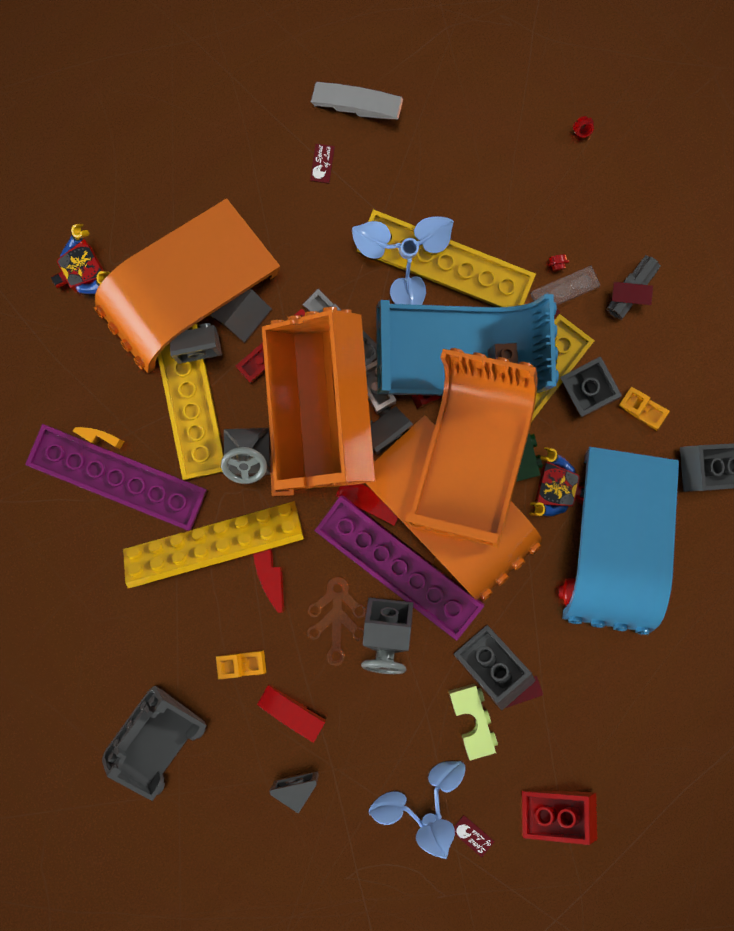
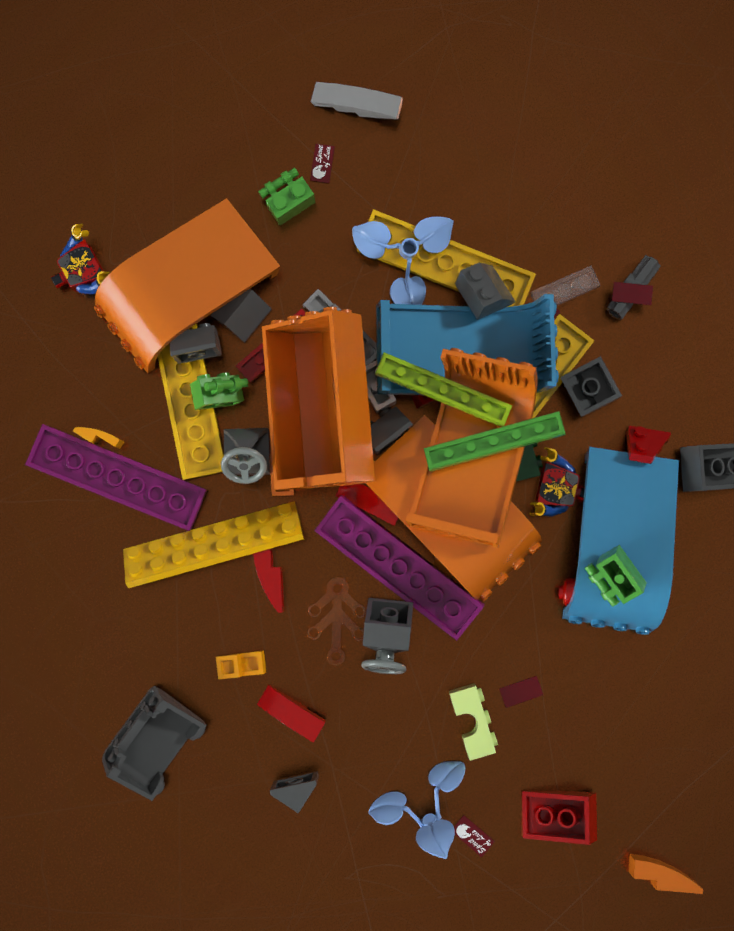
dark grey slope [454,625,535,711] -> none
reddish brown brick [488,343,519,364] -> none
red plate [548,254,569,271] -> none
red plate [573,116,594,138] -> none
light orange slope [619,386,670,431] -> none
none -> bright green brick [190,372,248,410]
none -> bright green brick [258,167,316,226]
none -> lime tile [375,352,512,427]
none -> bright green tile [424,411,566,472]
none -> dark grey slope [455,262,515,320]
none -> bright green brick [585,545,647,607]
none -> red wing [626,426,671,464]
none -> orange slope [629,854,703,894]

